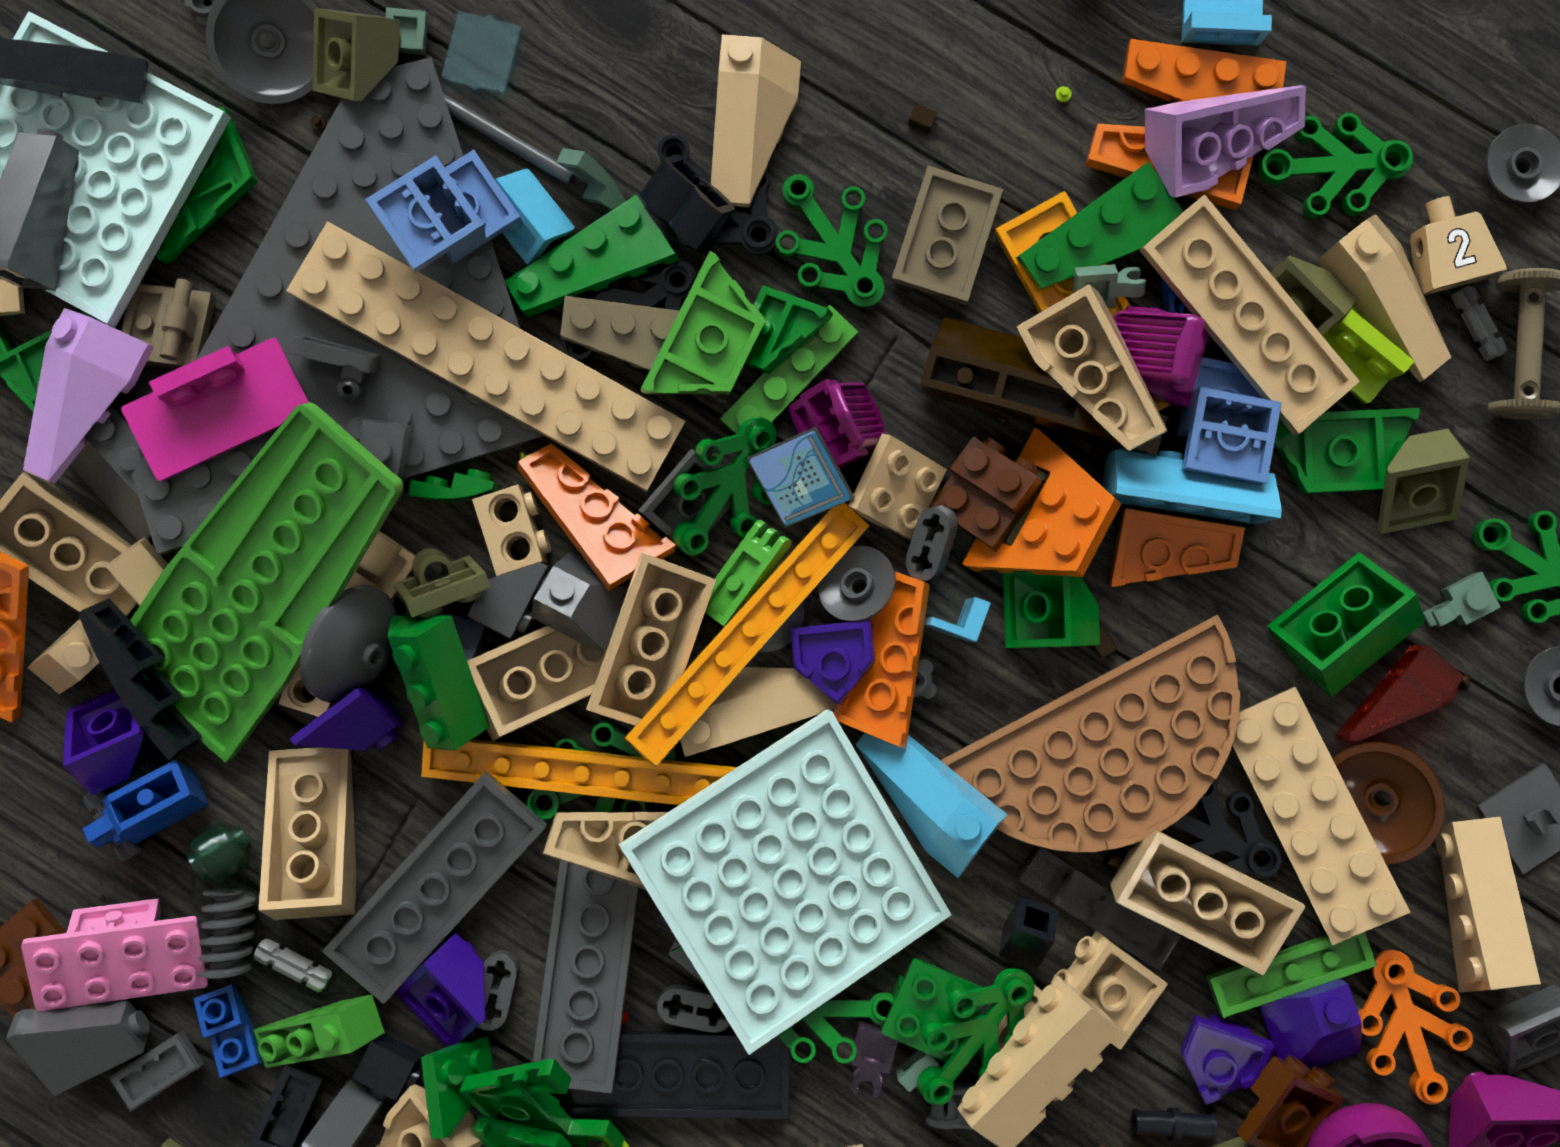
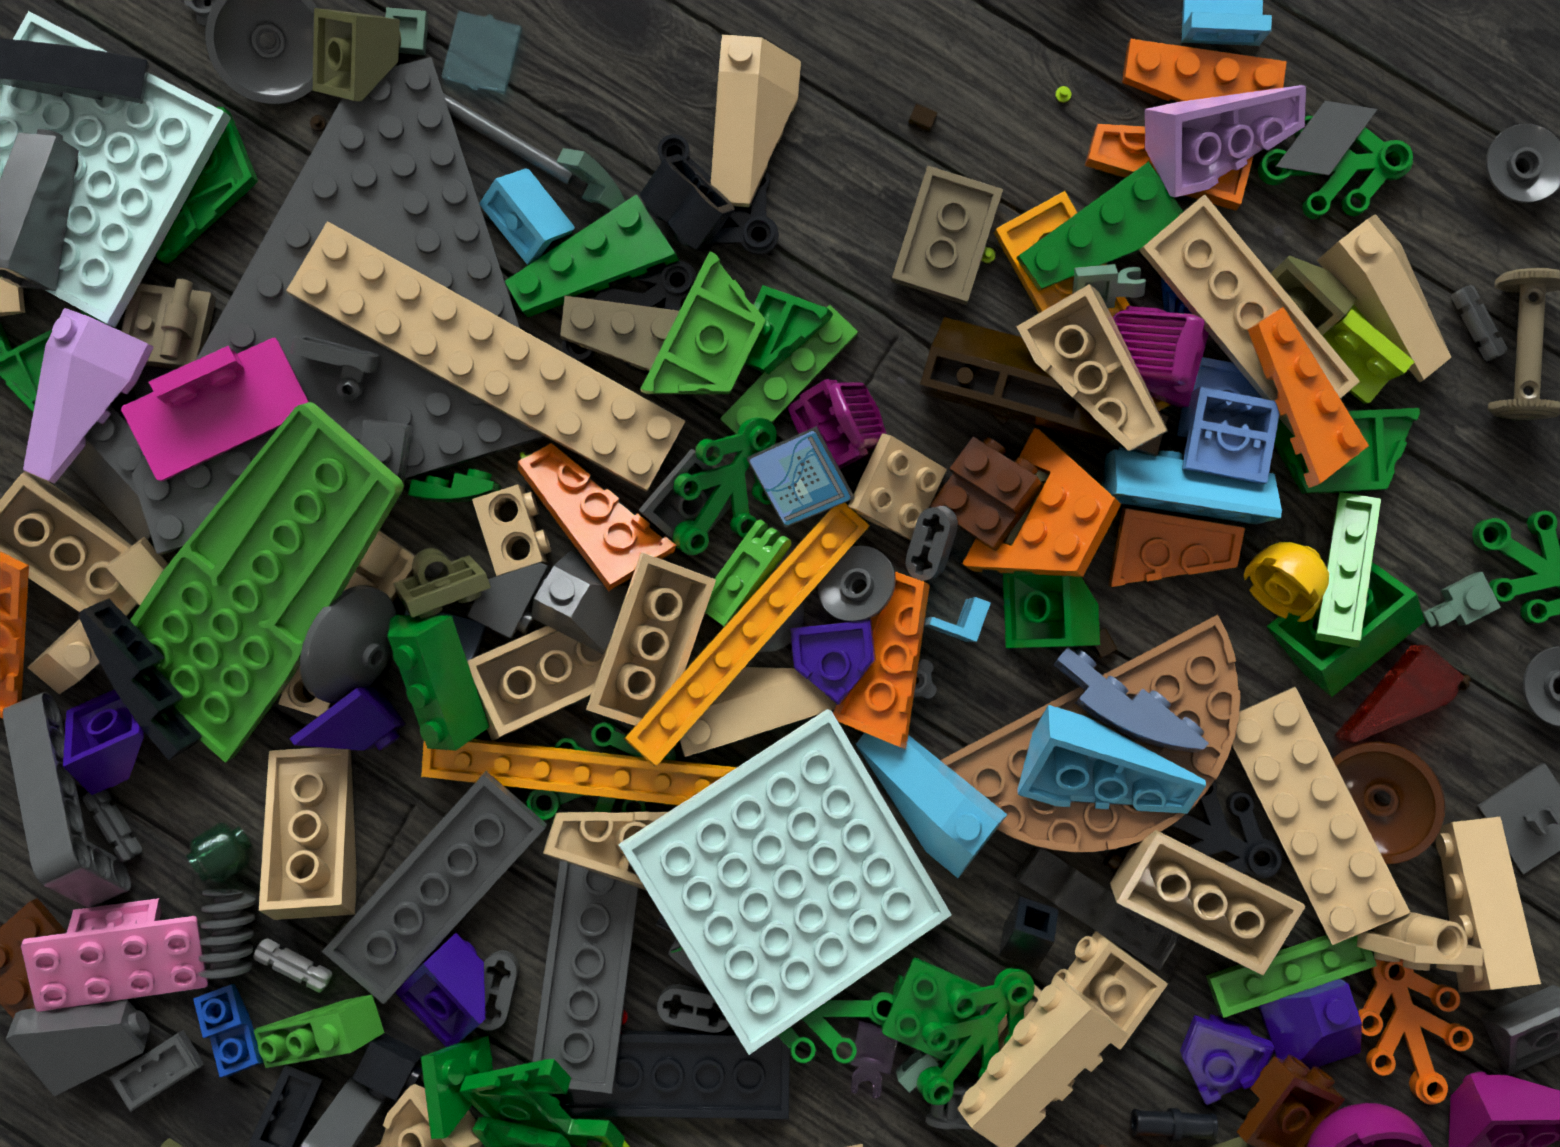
blue hinge [83,759,209,847] -> none
medium blue bracket [365,150,521,273] -> none
green plant [776,174,888,308] -> none
olive slope [1377,429,1470,534] -> none
tan torso [1410,196,1507,296] -> none
none -> dark grey beam [3,692,131,907]
none -> lime piece [981,247,996,263]
none -> medium azure wedge [1017,705,1206,814]
none -> sand blue slope [1054,647,1209,753]
none -> yellow cylinder [1244,542,1329,622]
none -> orange wing [1247,307,1369,488]
none -> dark grey sticker [1276,101,1378,175]
none -> plate [1315,492,1381,648]
none -> tan plate [1357,912,1484,972]

